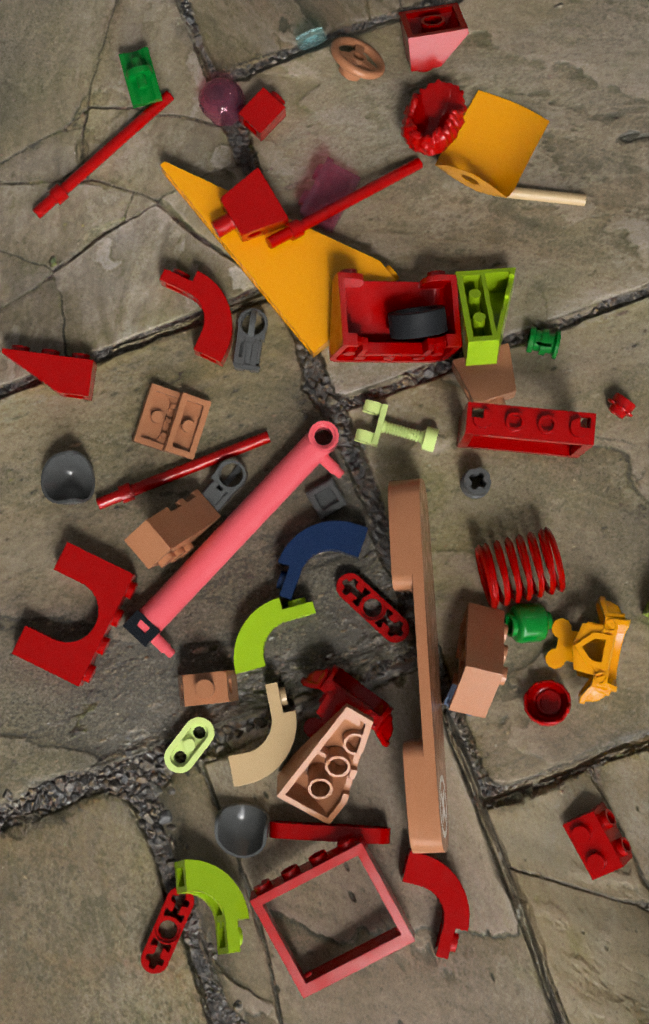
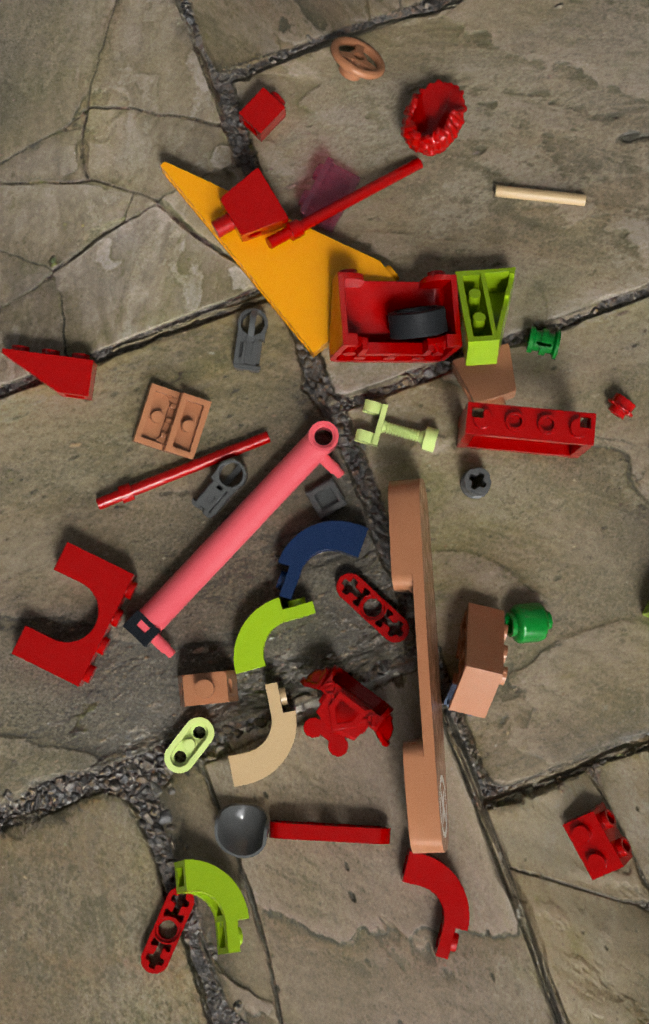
red bar [32,90,174,219] -> none
dark grey helmet [41,450,95,505] -> none
green hips [118,47,163,108] -> none
nougat wedge [124,489,221,569] -> none
red arch [159,268,234,367] -> none
clear pink hair [198,77,246,126] -> none
red window [249,834,415,999] -> none
nougat wedge [277,703,374,825] -> none
clear light blue tile [295,27,327,50] -> none
red slope [399,2,469,72] -> none
light orange piece [435,90,549,198] -> none
red piece [475,527,566,609] -> none
red hair [523,679,572,727] -> none
light orange piece [545,596,631,704] -> none

